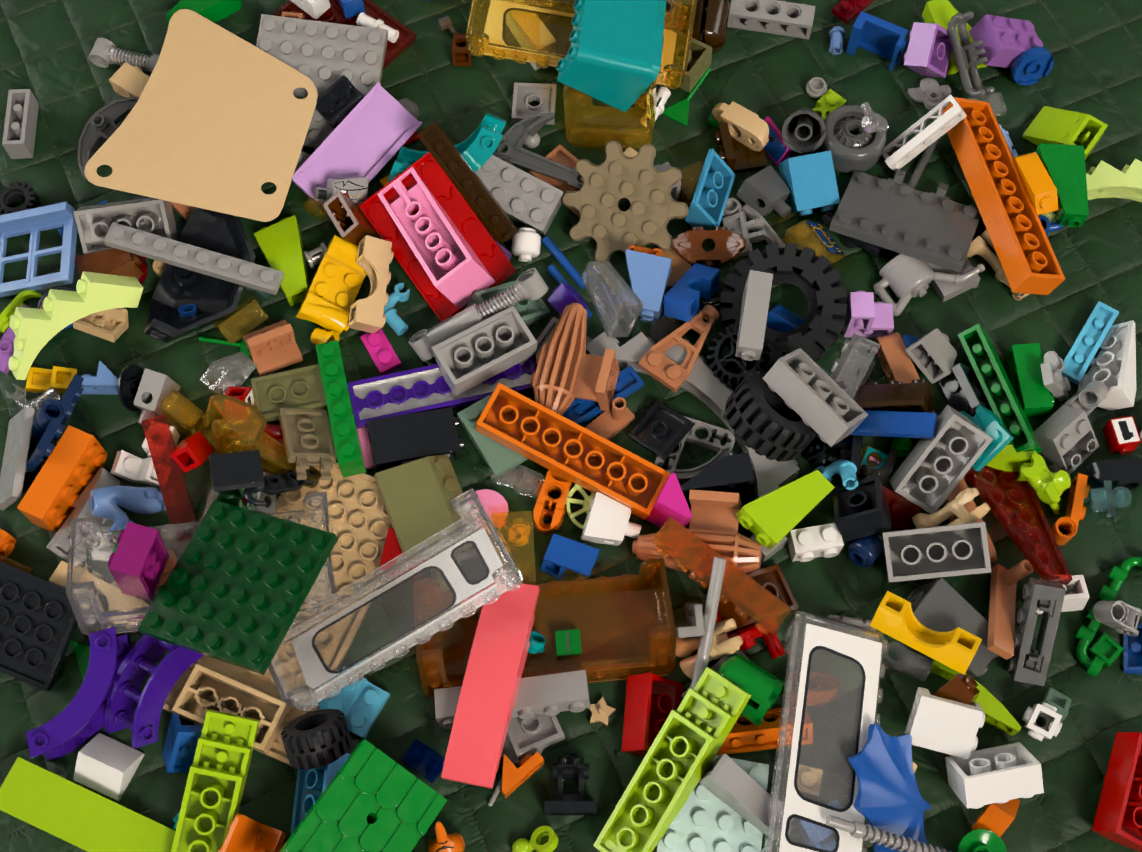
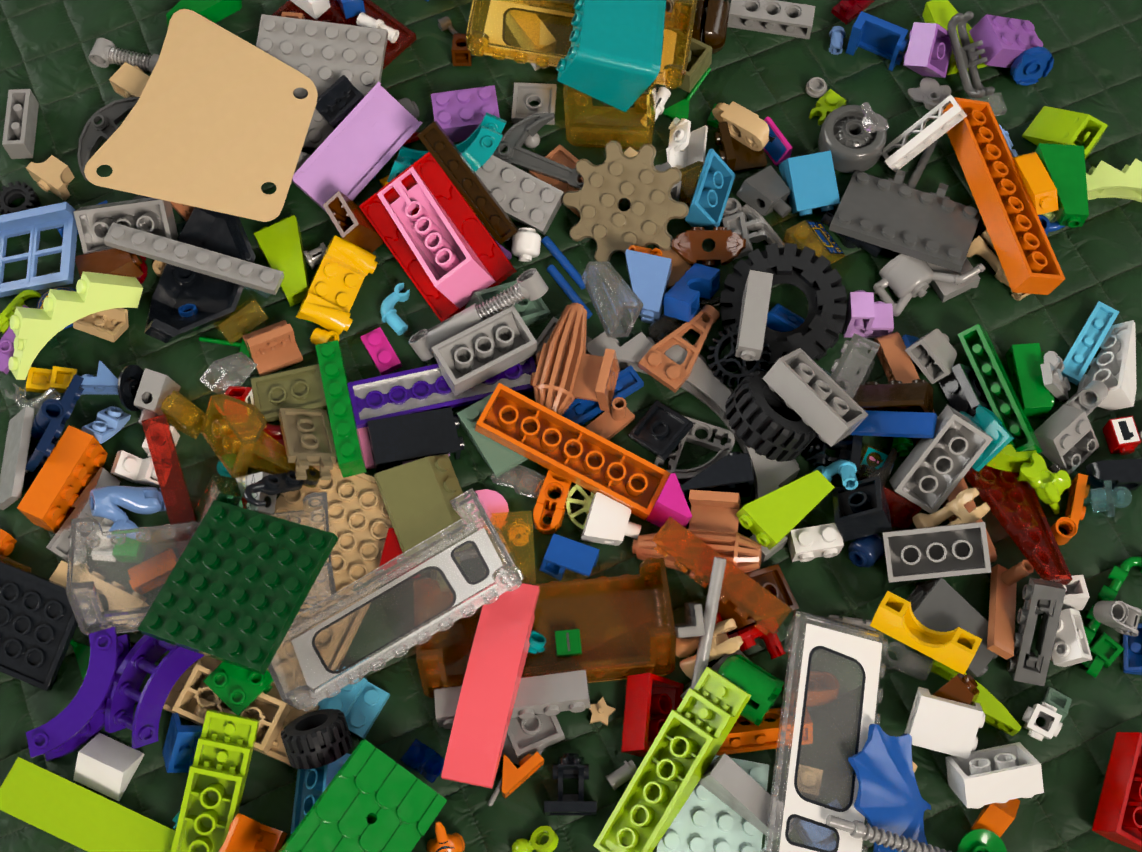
magenta brick [108,522,169,602] -> none
red brick [170,431,214,473] -> none
black slope [209,450,265,492] -> none
clear yellow tile [303,198,327,223] -> none
light grey torso [314,176,369,206] -> none
tan arch [348,235,394,333] -> none
dark purple brick [547,283,589,315] -> none
dark grey cone [782,107,826,153] -> none
none -> tan brick [26,155,75,201]
none -> light blue slope [81,406,131,444]
none -> green hinge [203,662,276,715]
none -> medium lavender brick [431,85,502,142]
none -> light grey pin [605,760,638,791]
none -> white piece [666,117,708,176]
none -> white brick [1041,608,1093,667]

